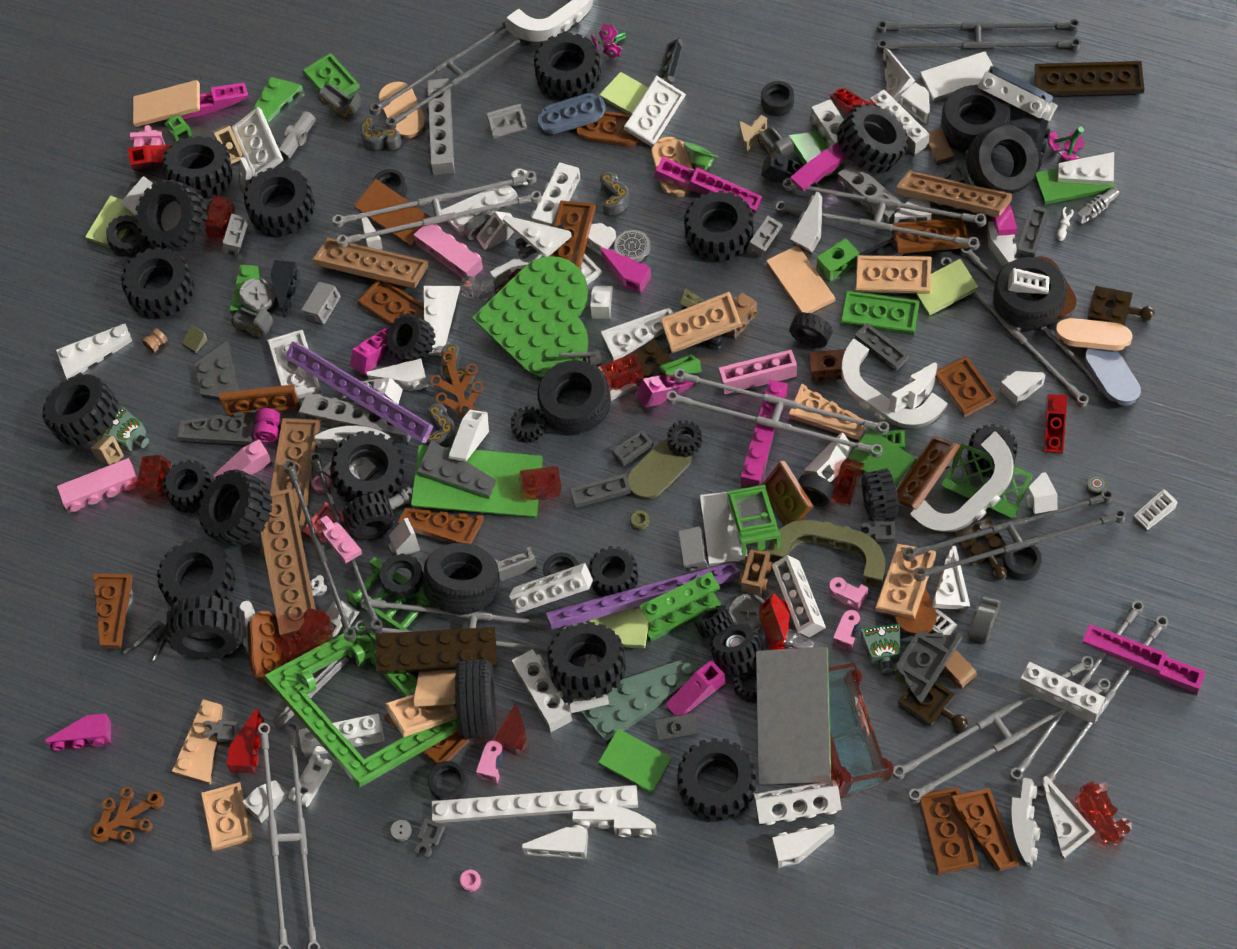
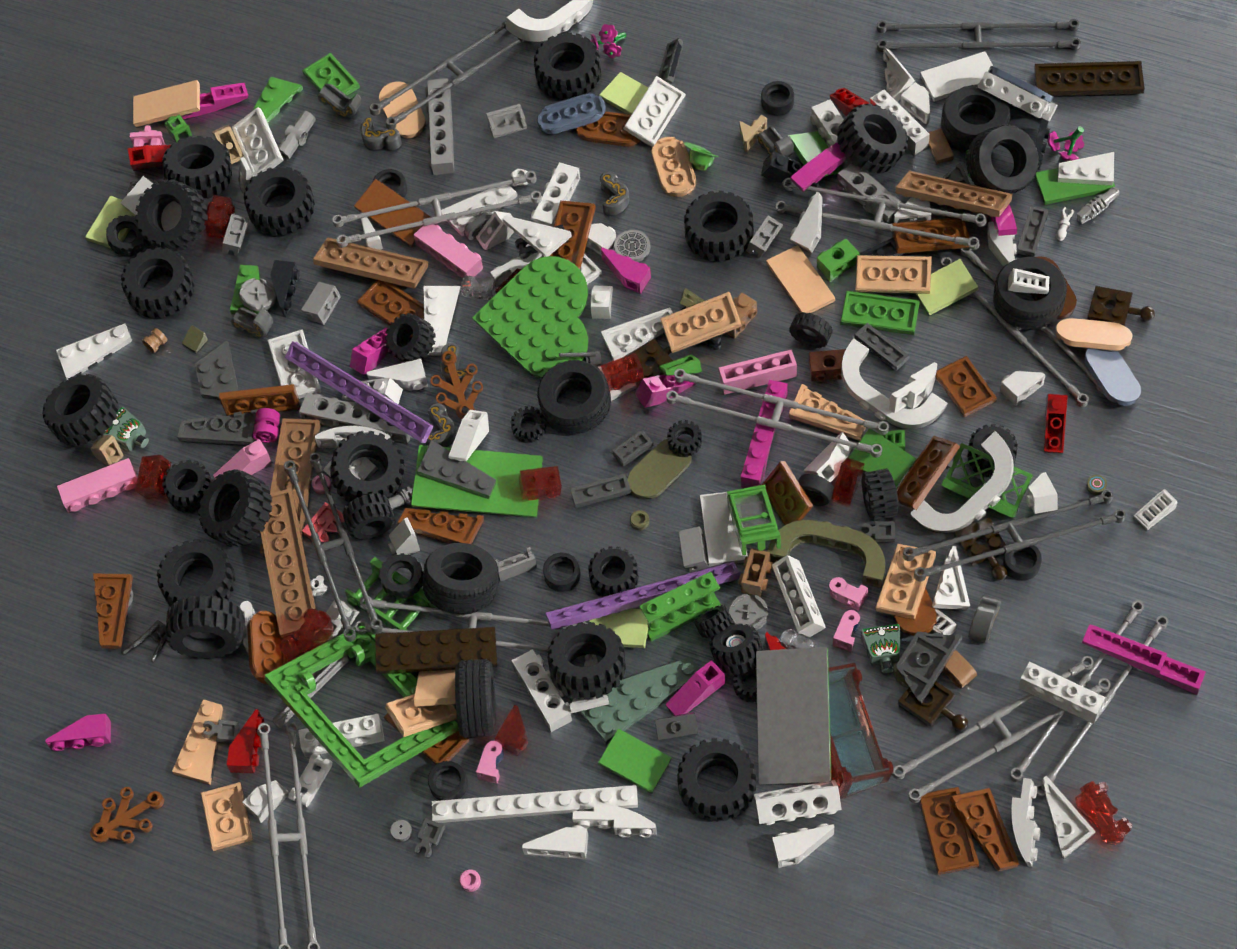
bright pink hinge [320,515,362,563] -> none
white brick [509,563,593,613] -> none
dark pink slope [653,157,762,212] -> none
red slope [758,593,791,650] -> none

